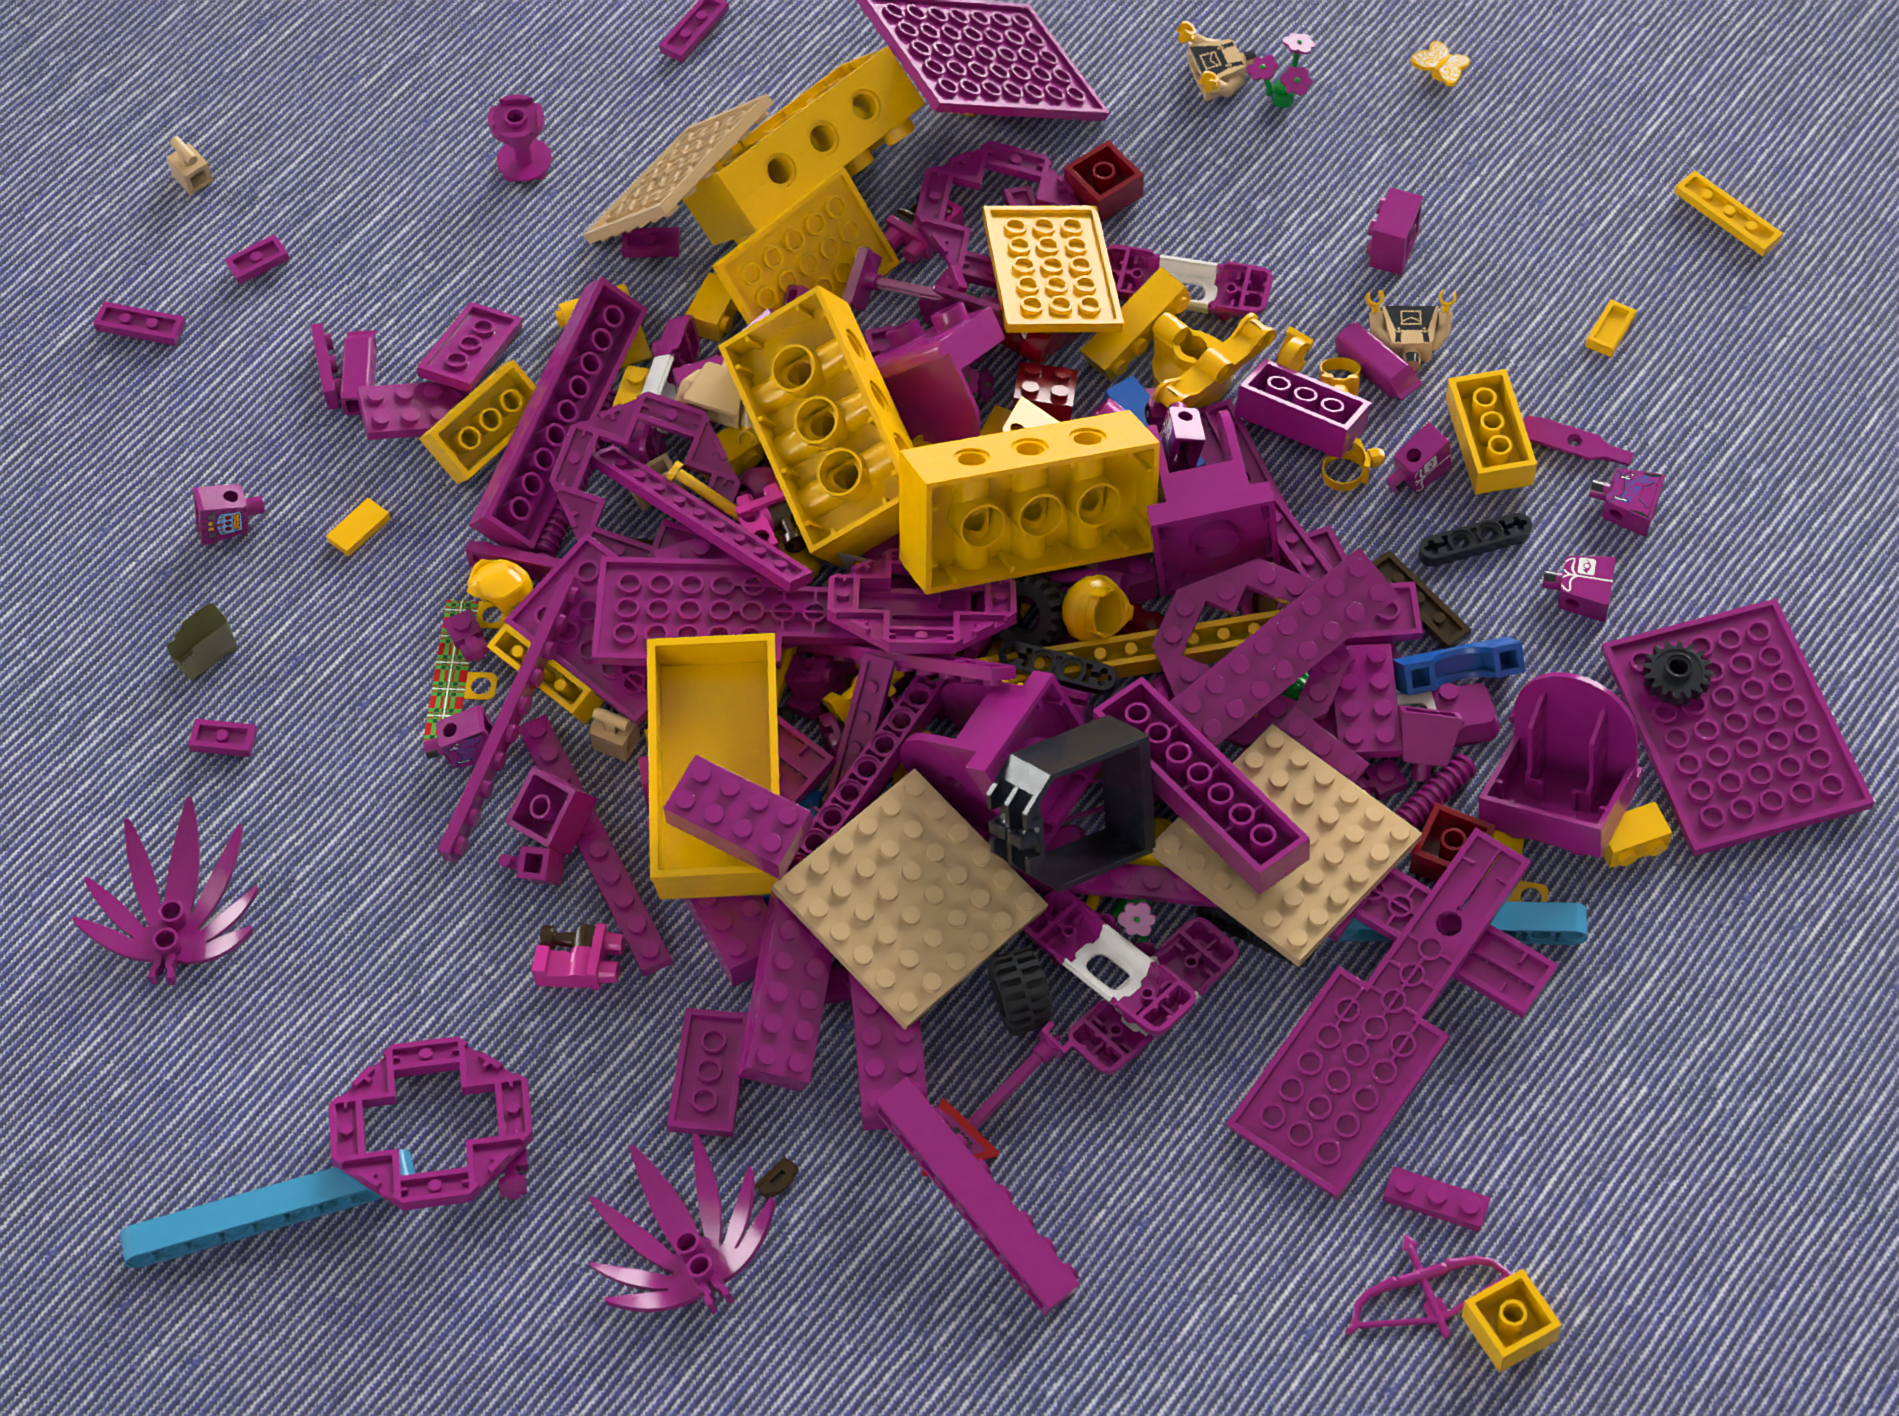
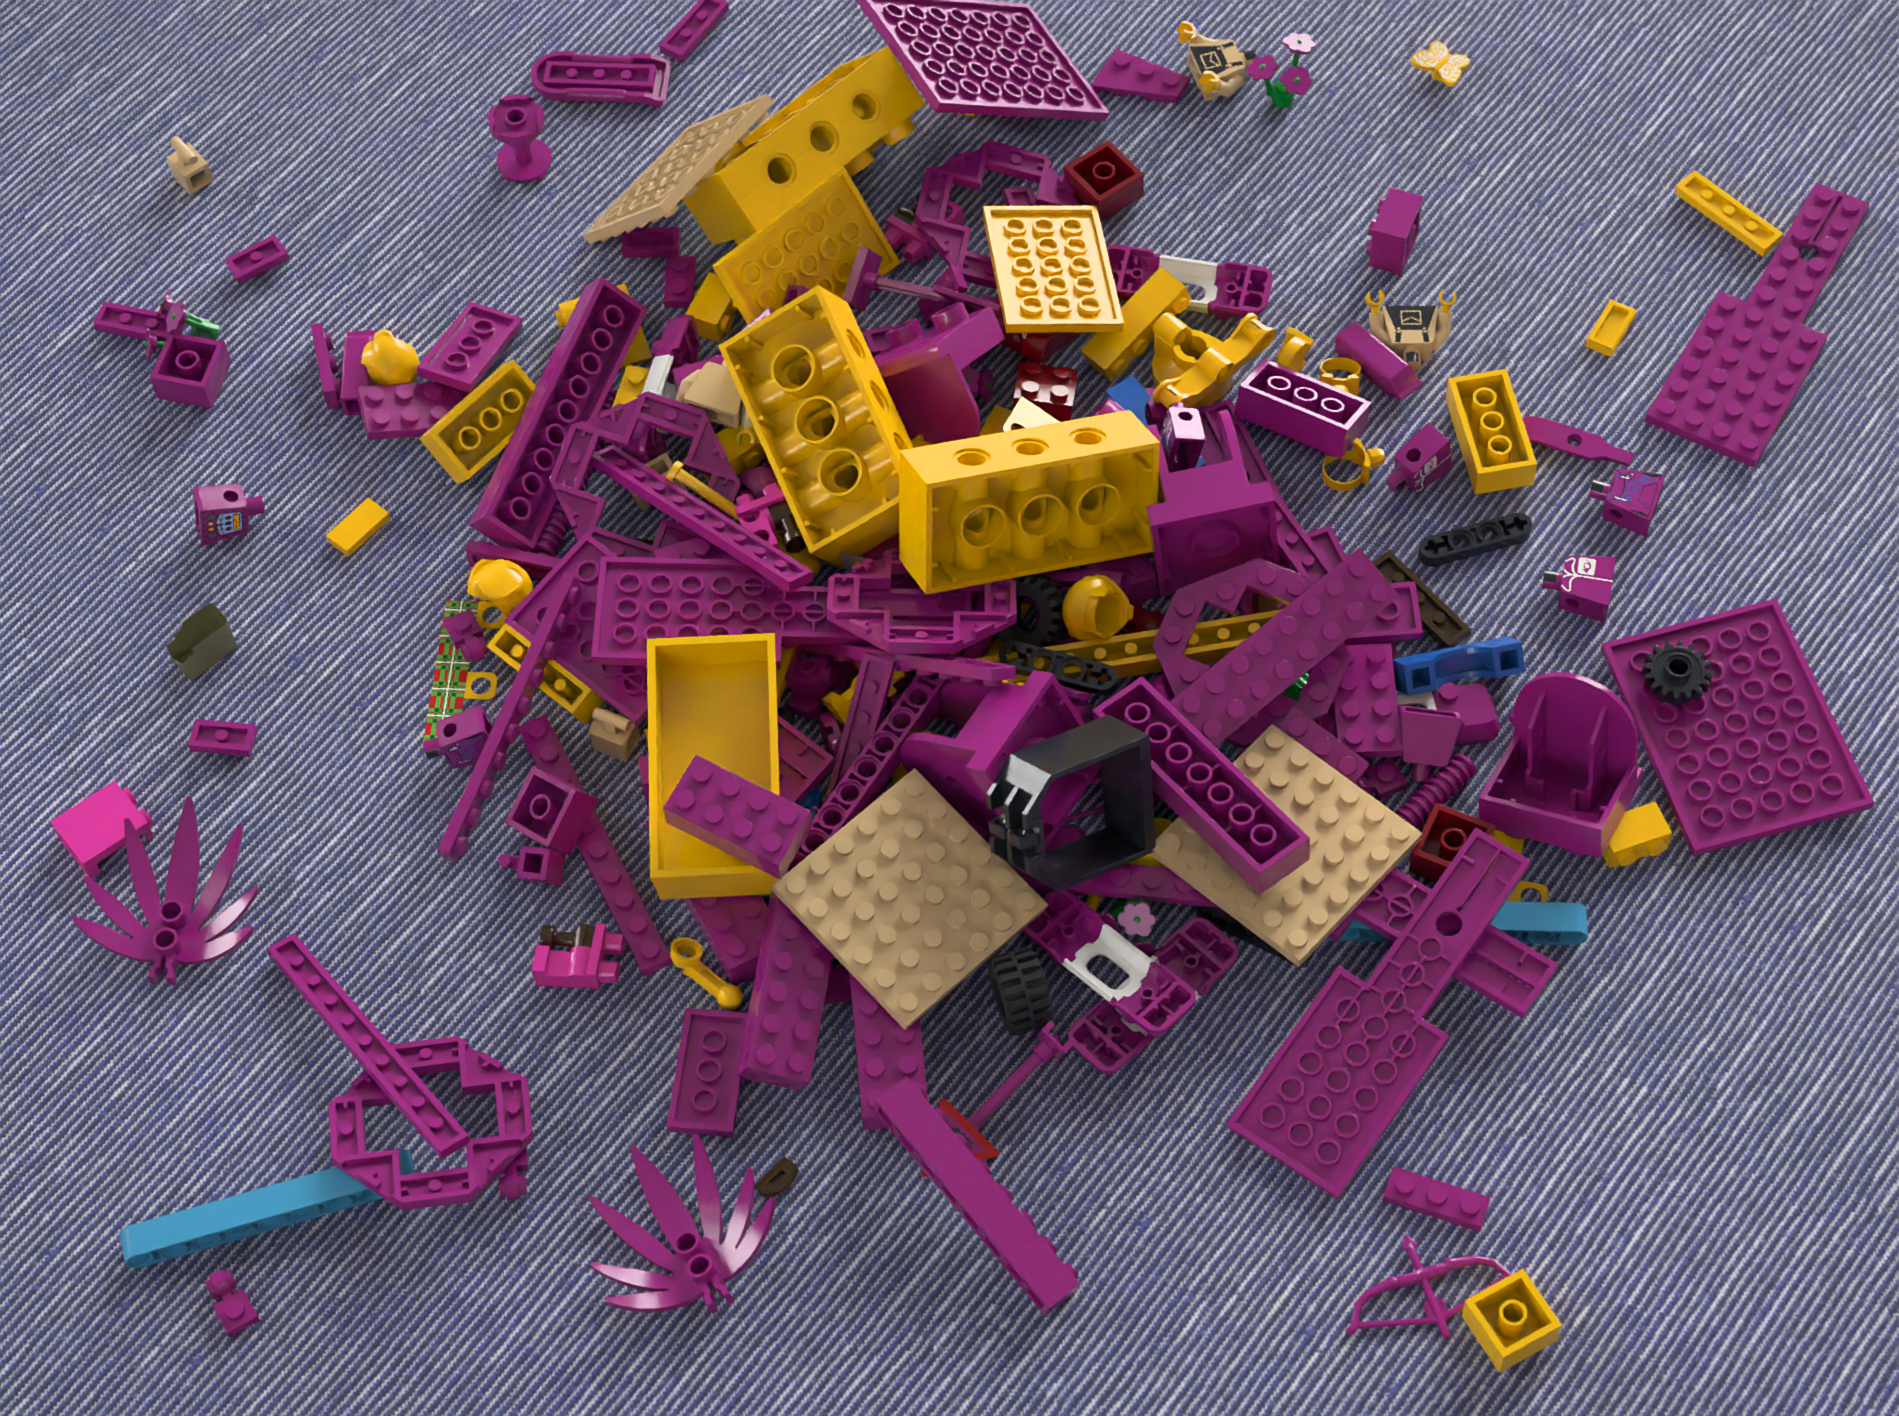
none -> dark pink panel [50,780,154,879]
none -> plant [144,290,219,361]
none -> magenta brick [150,333,232,409]
none -> magenta plate [204,1269,260,1338]
none -> magenta plate [267,933,470,1160]
none -> yellow helmet [361,329,419,385]
none -> magenta piece [531,51,671,108]
none -> magenta plate [664,256,697,308]
none -> yellow piece [670,937,743,1011]
none -> magenta wing [1090,48,1190,104]
none -> magenta piece [1645,182,1870,468]

